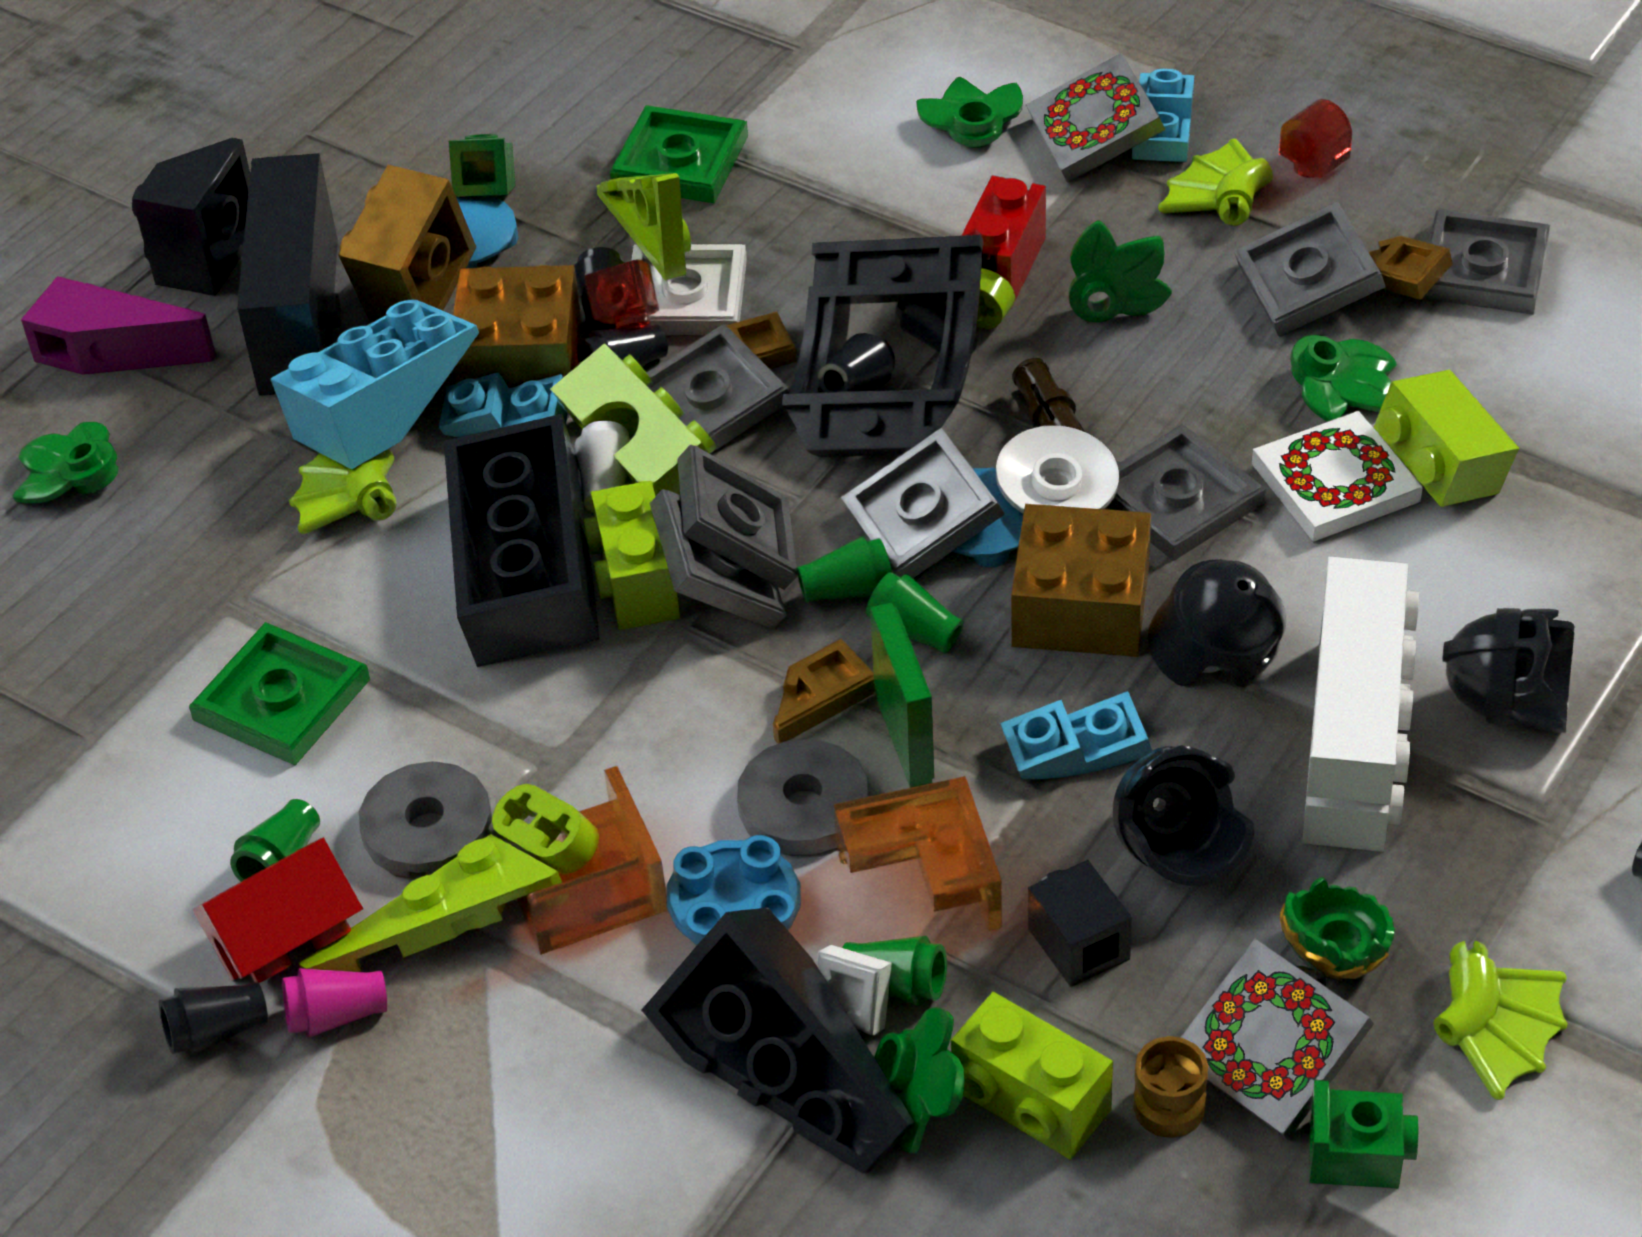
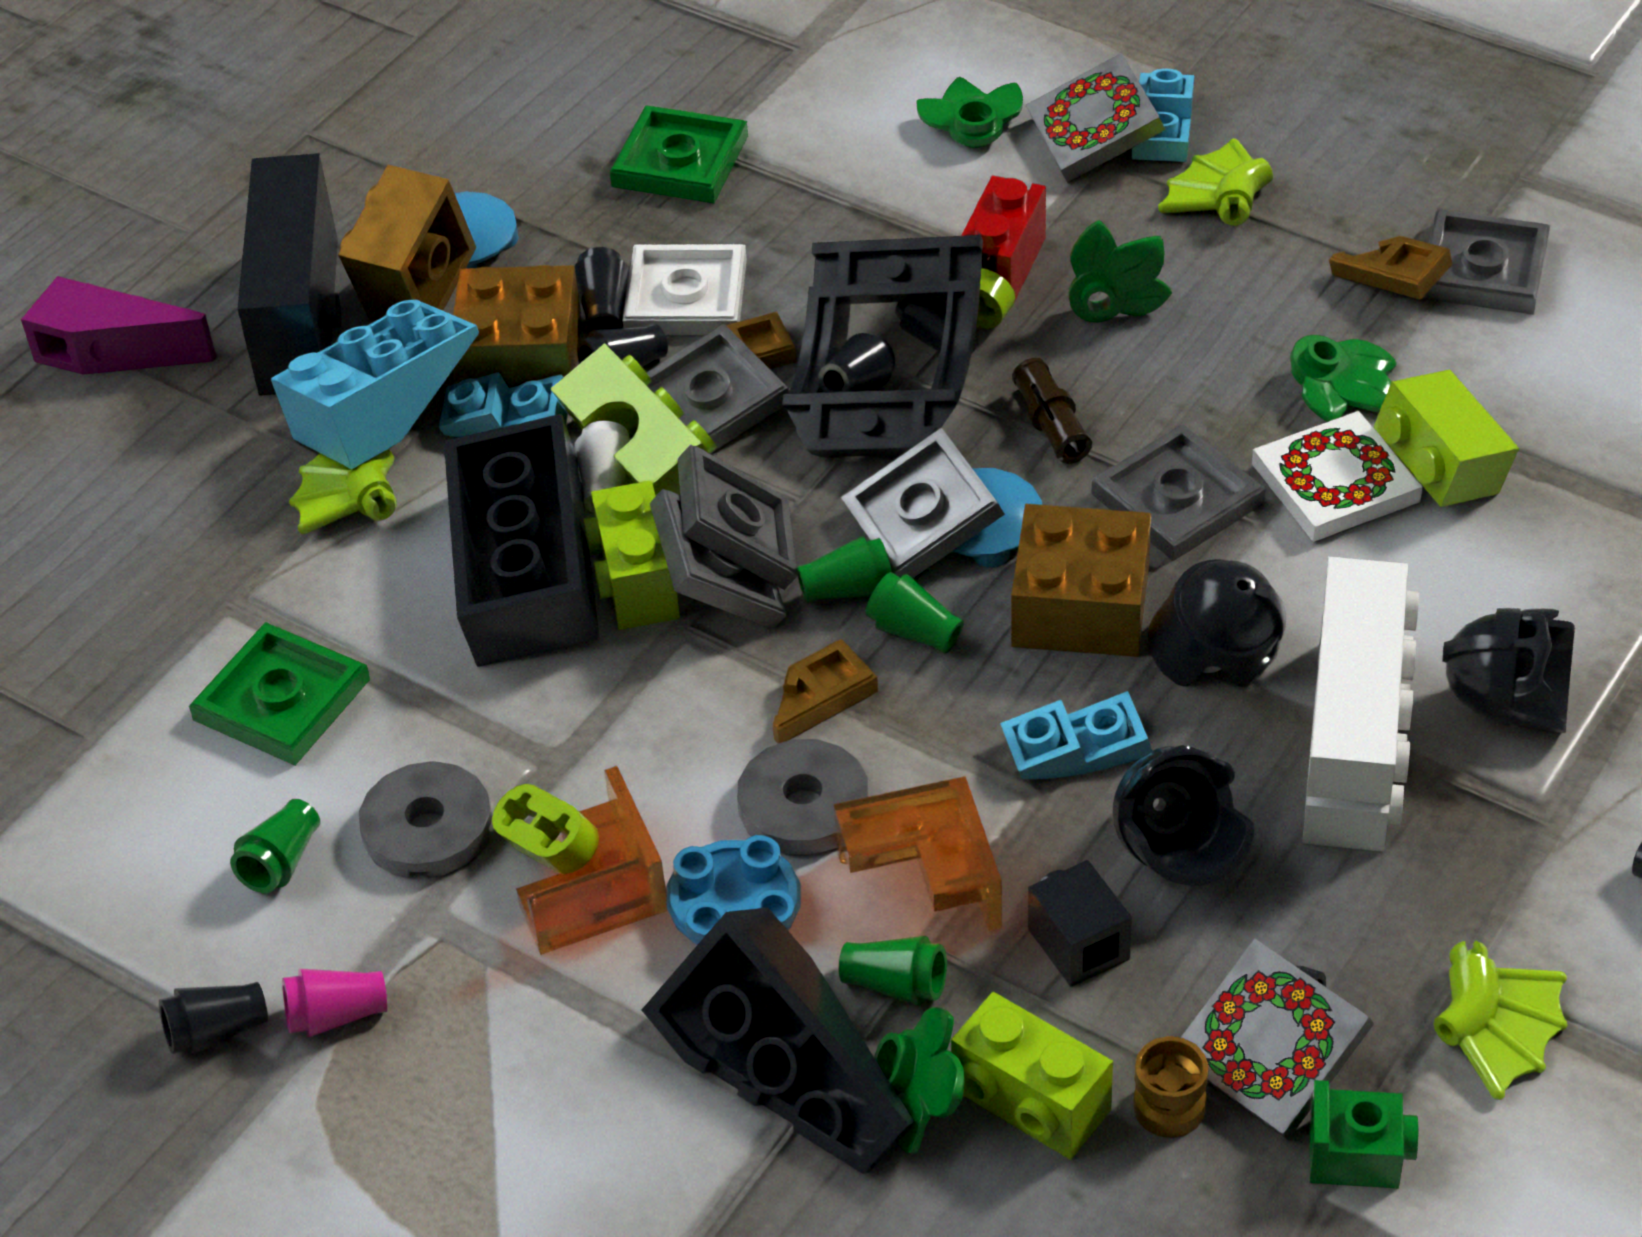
green plate [12,422,119,503] -> none
black slope [132,138,250,296] -> none
red brick [192,837,363,983] -> none
lime wing [298,834,567,972] -> none
green brick [448,134,516,197] -> none
clear red plate [584,259,659,329] -> none
lime wing [597,173,691,280] -> none
white tile [818,945,892,1035] -> none
green tile [870,602,935,789] -> none
white dish [996,426,1119,514] -> none
flat silver tile [1233,202,1386,337] -> none
clear red plate [1279,99,1352,178] -> none
green hair [1280,877,1395,980] -> none

